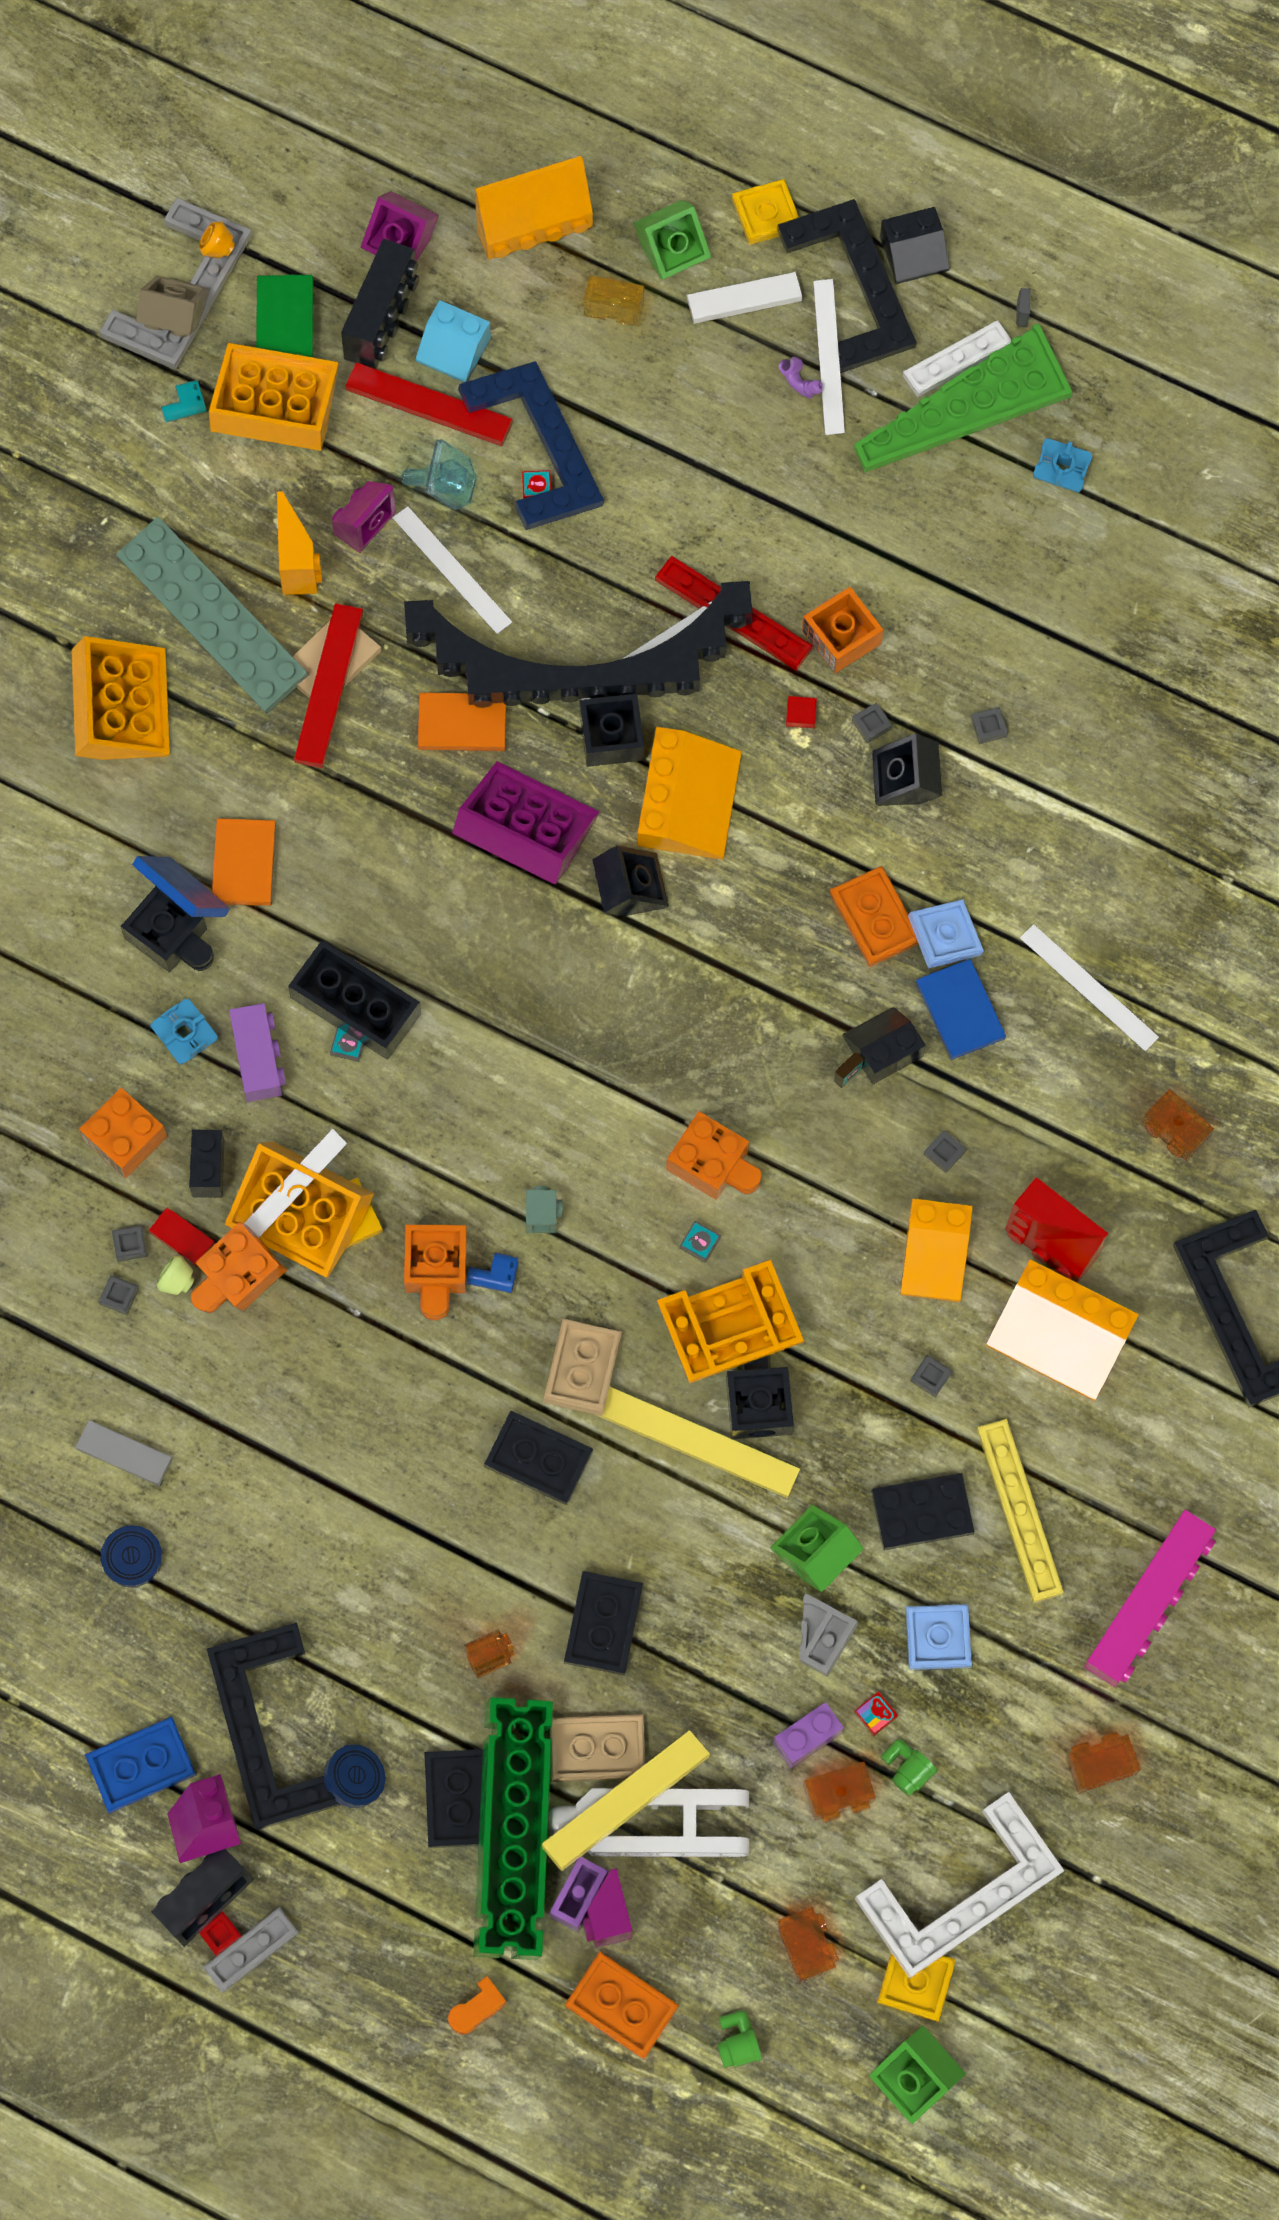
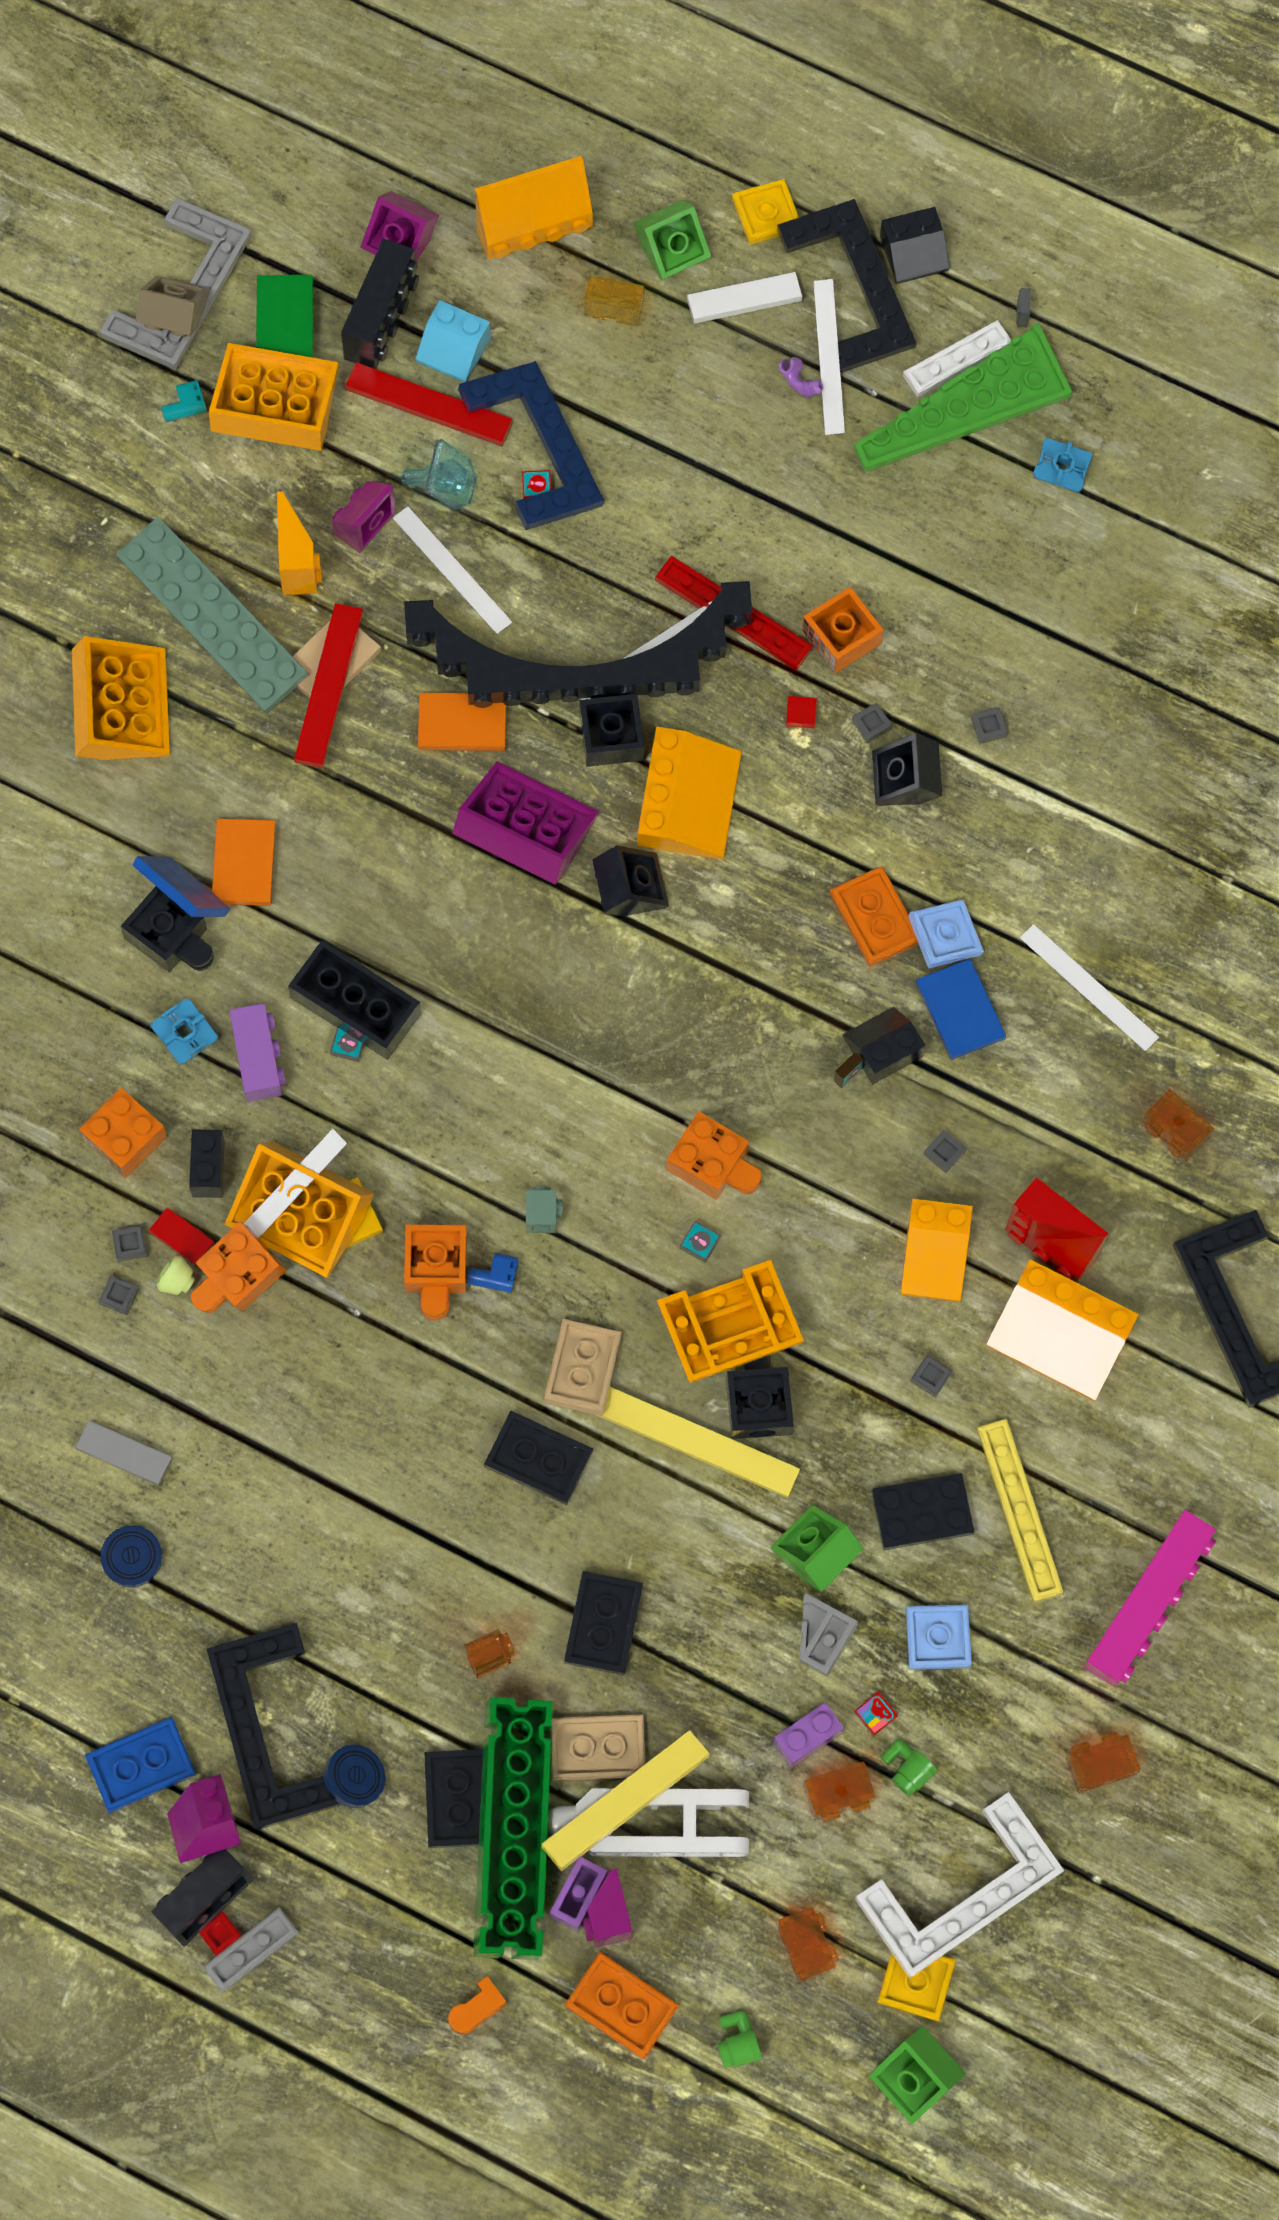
light orange cone [199,221,235,259] -> none

